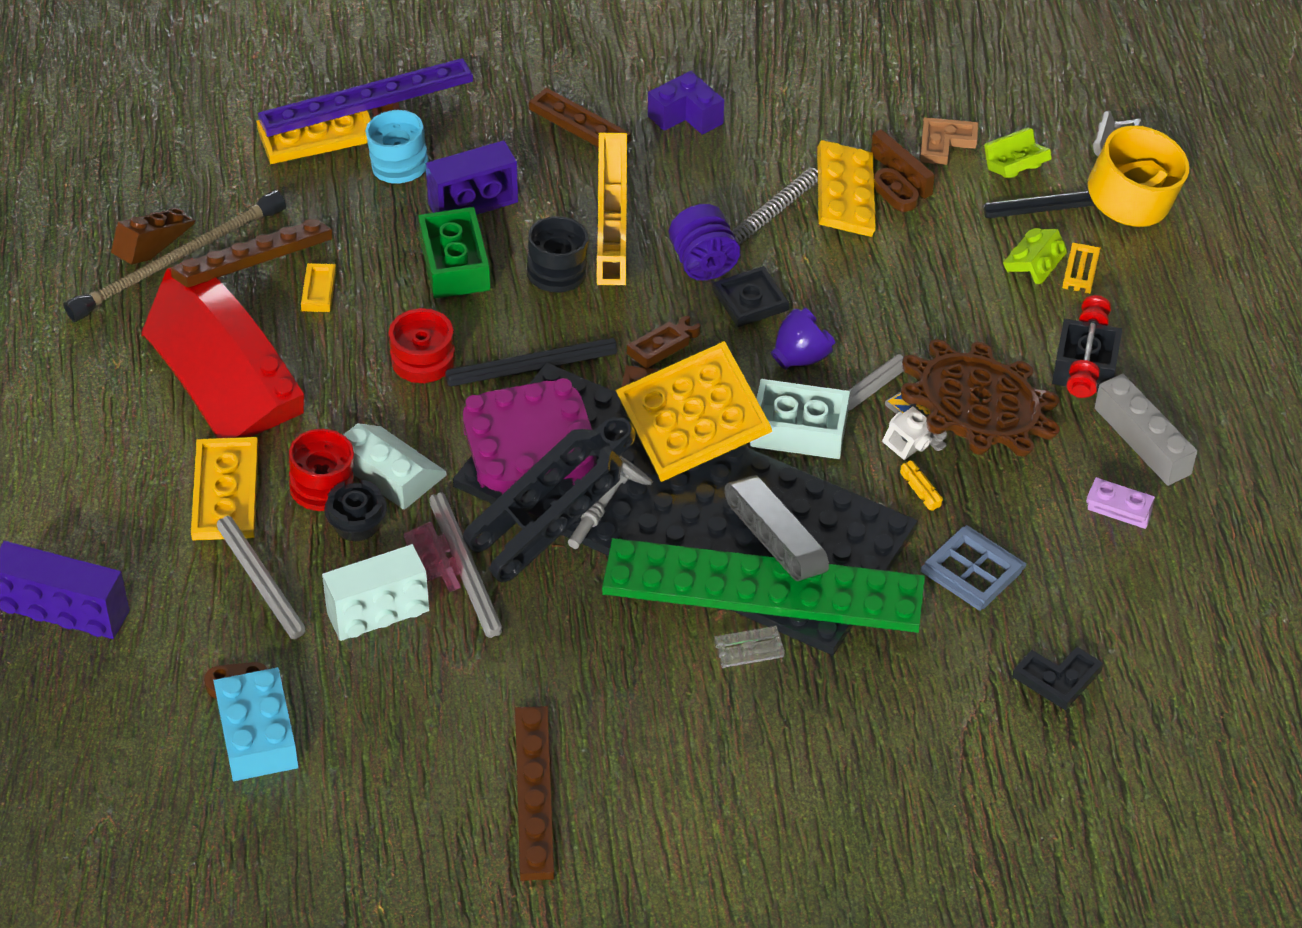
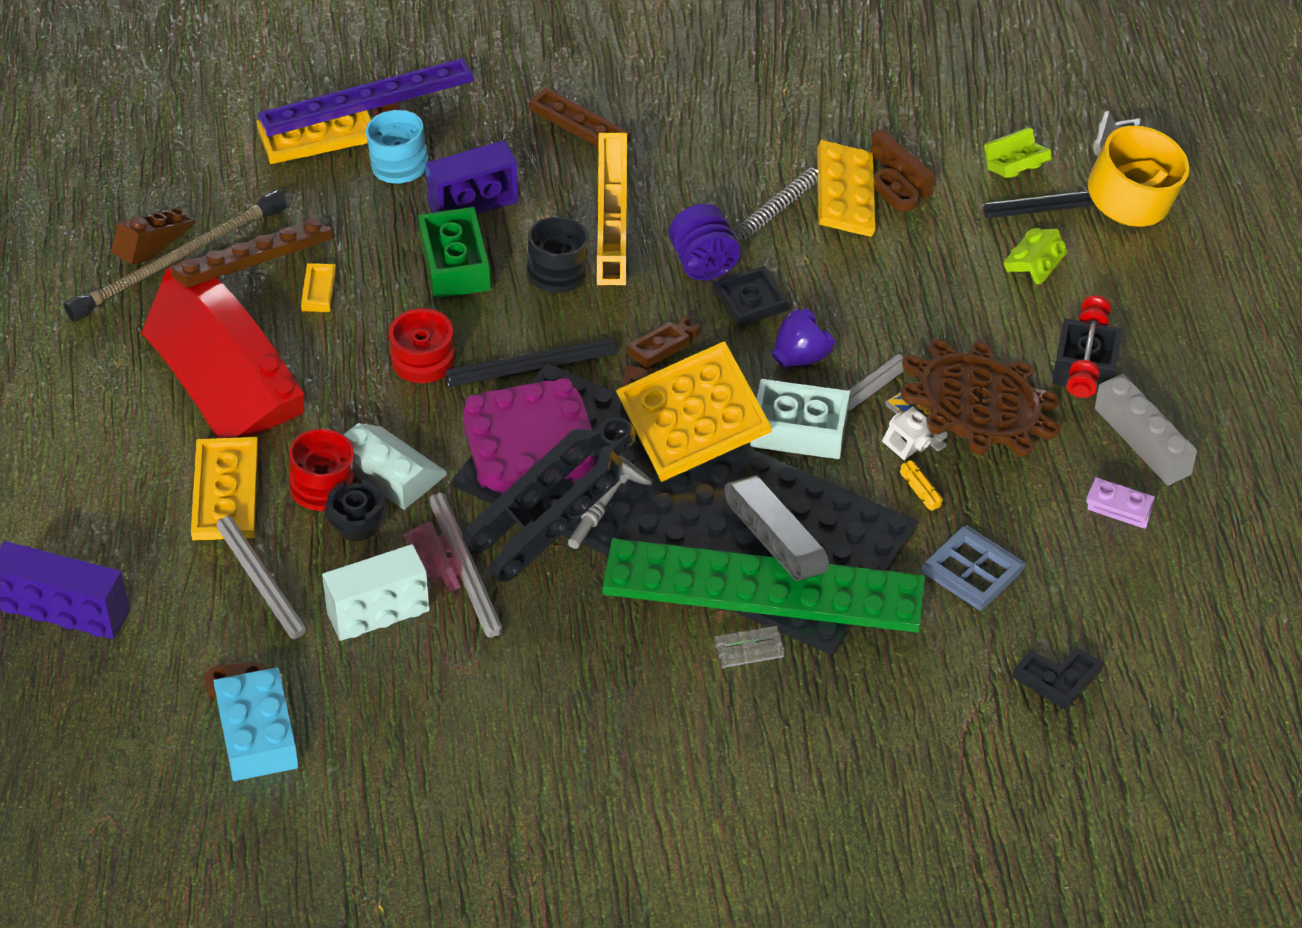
reddish brown plate [515,706,554,881] -> none
dark purple brick [648,71,724,135] -> none
medium nougat plate [920,117,978,165] -> none
yellow tile [1062,242,1100,294] -> none

